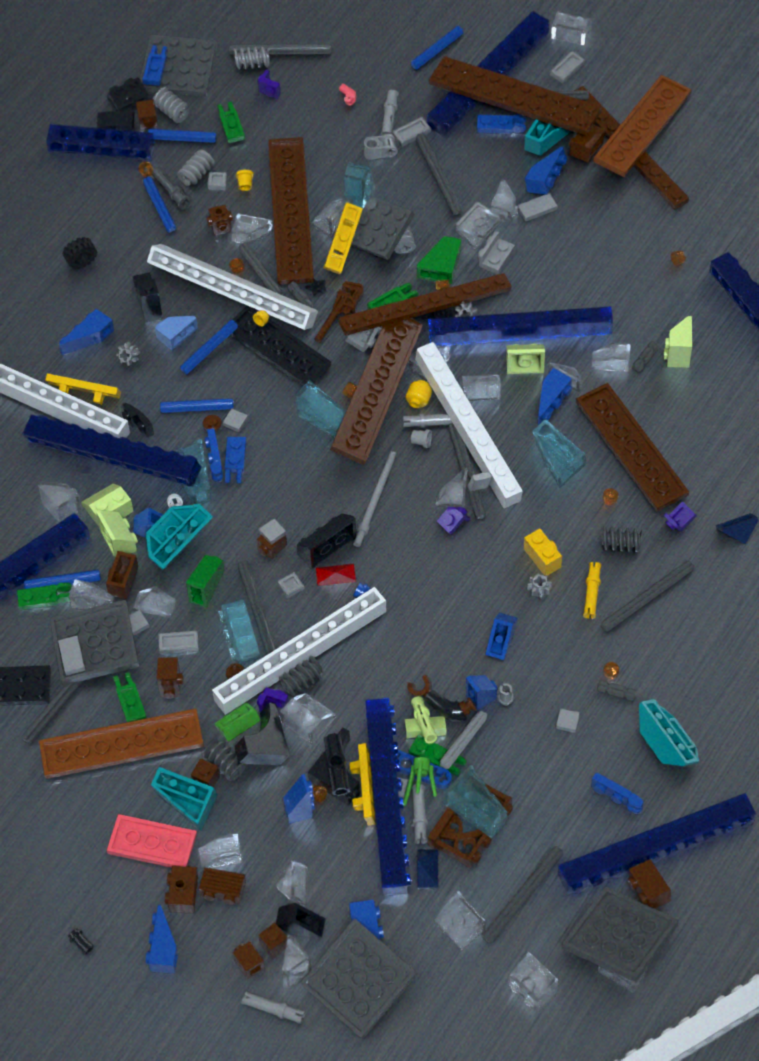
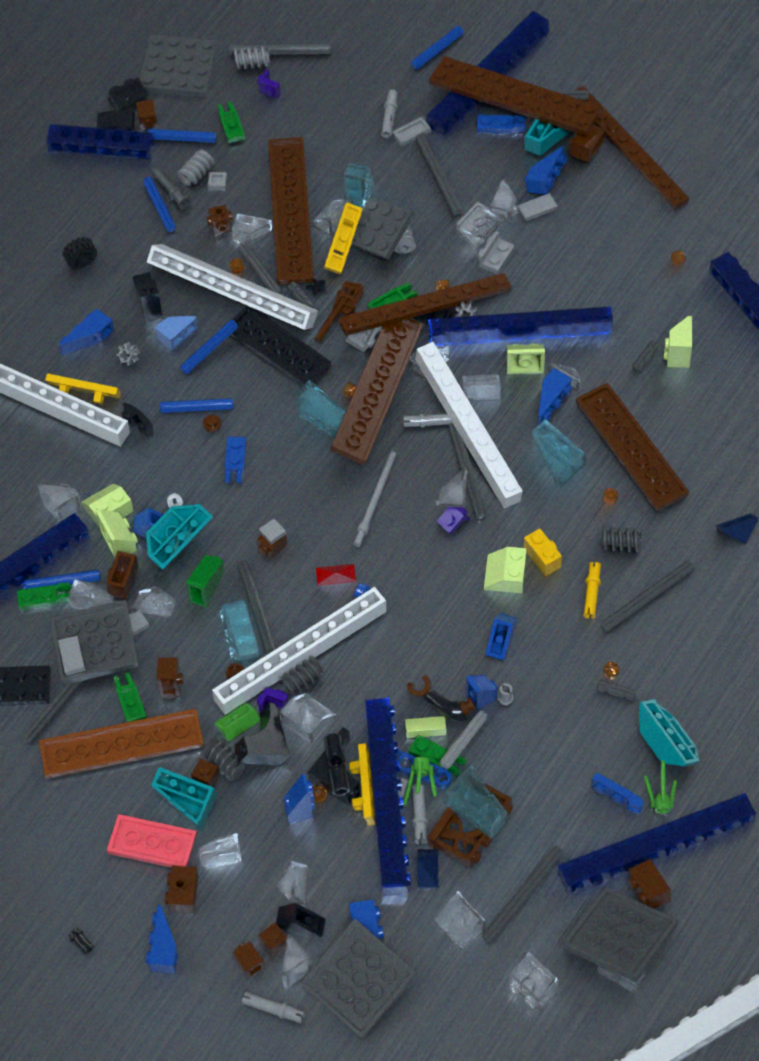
clear blue brick [22,414,202,487] -> none
clear orange hinge [138,161,153,177] -> none
blue hinge [143,45,168,86] -> none
light grey piece [153,87,189,123] -> none
light grey tile [158,631,199,654] -> none
clear light blue wedge [168,438,212,505] -> none
reddish brown brick [199,867,246,905] -> none
blue hinge [205,429,223,482] -> none
light grey tile [223,408,248,433] -> none
yellow piece [236,170,254,191] -> none
yellow hinge [253,310,269,327] -> none
light grey tile [278,572,304,598] -> none
black slope [297,513,357,570] -> none
coral arm [339,84,356,105] -> none
light grey piece [364,134,398,160] -> none
yellow head [405,380,432,408] -> none
light grey piece [411,429,432,448] -> none
yellowish green pin [411,696,437,744] -> none
green slope [417,236,461,284] -> none
light grey tile [468,472,492,491] -> none
light grey gear [527,573,552,599] -> none
light grey tile [550,52,585,84] -> none
clear slope [552,11,594,45] -> none
light grey tile [556,709,580,733] -> none
clear slope [591,343,631,372] -> none
dark orange plate [593,75,692,177] -> none
dark purple bracket [664,501,697,532] -> none
none -> yellowish green slope [484,547,527,593]
none -> bright green plant [644,761,677,814]

